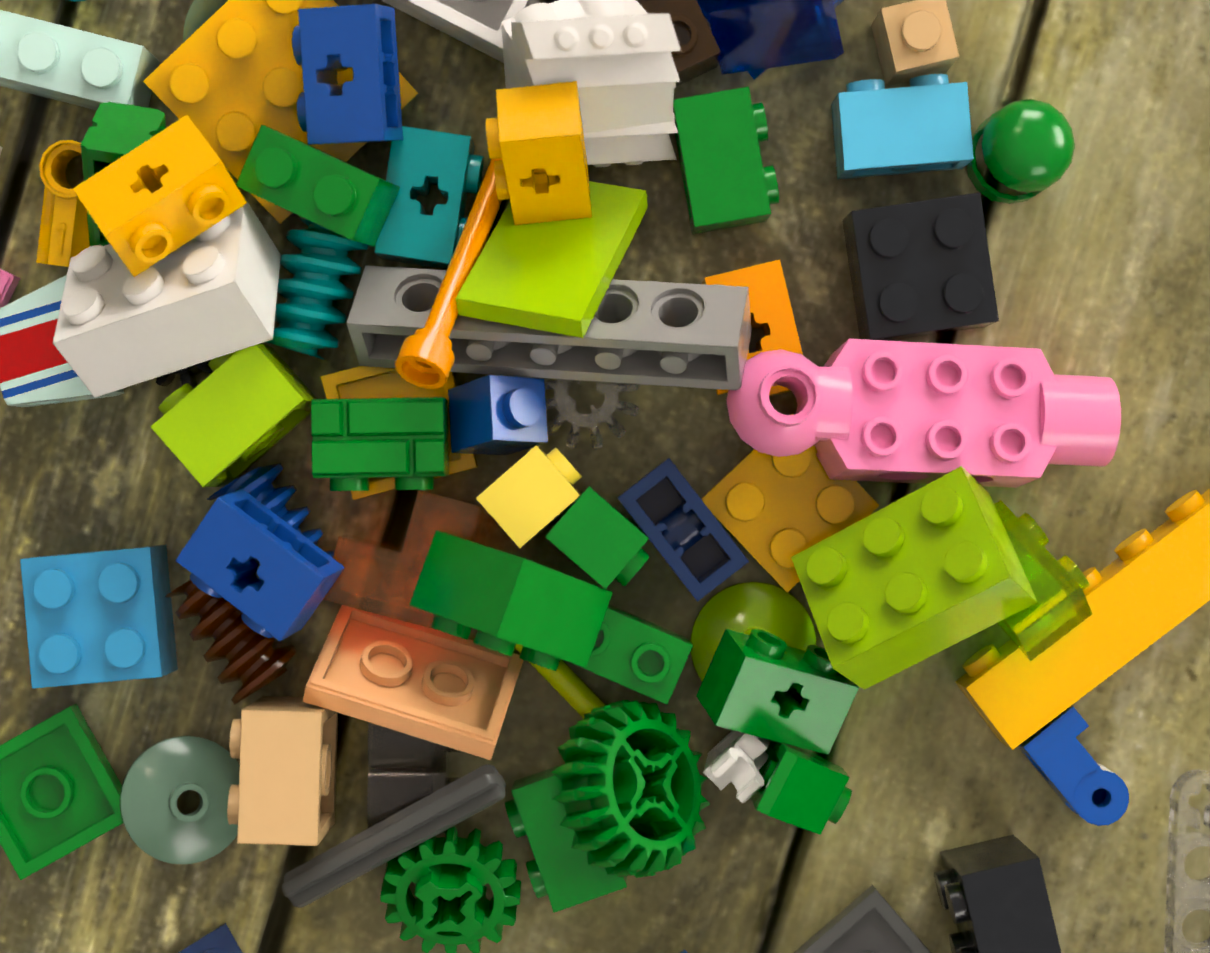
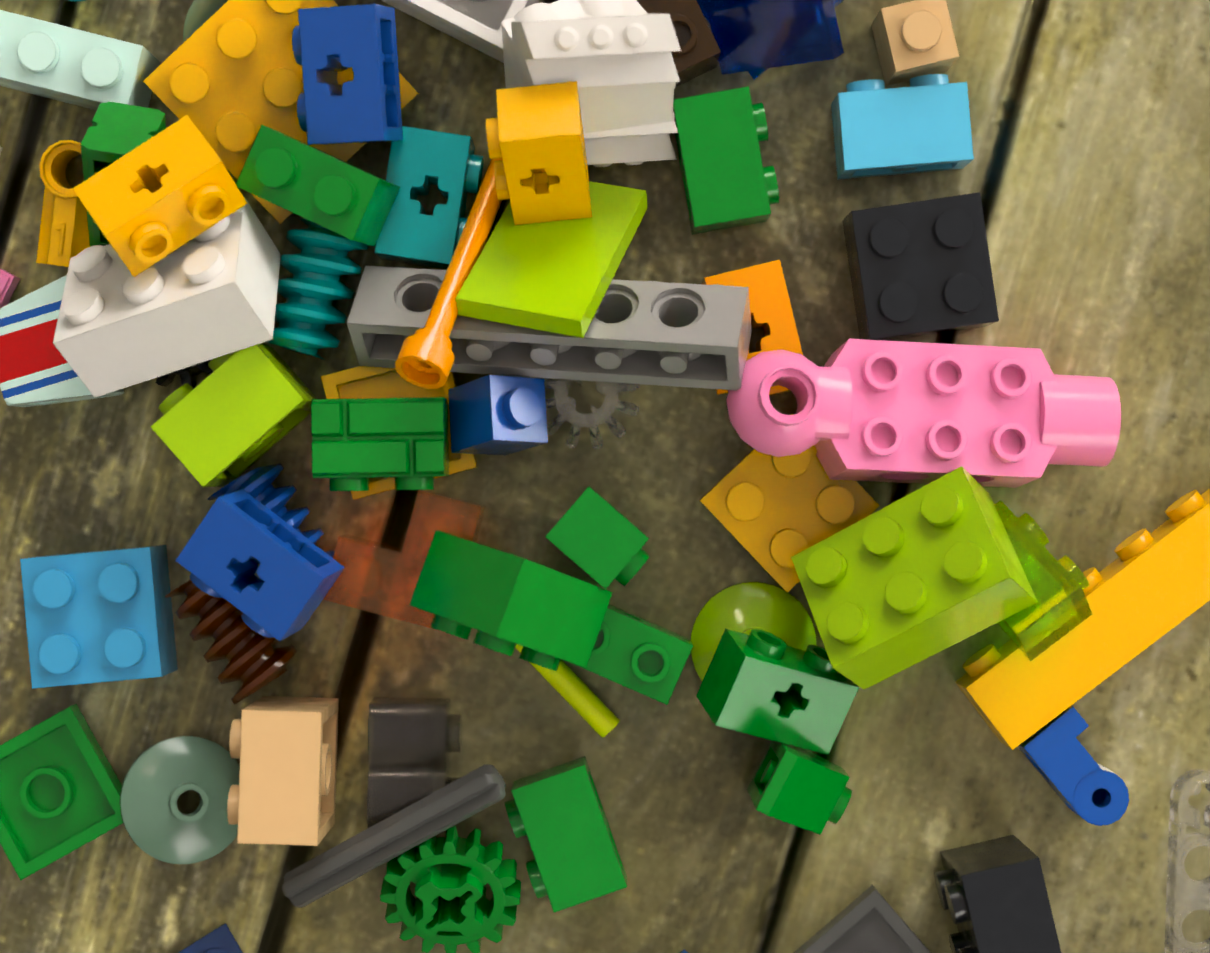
light nougat tile [303,600,524,760] -> none
light yellow brick [476,446,582,548] -> none
green gear [552,700,710,878] -> none
dark blue brick [617,458,749,602] -> none
white plate [703,730,769,803] -> none
green helmet [967,99,1075,204] -> none

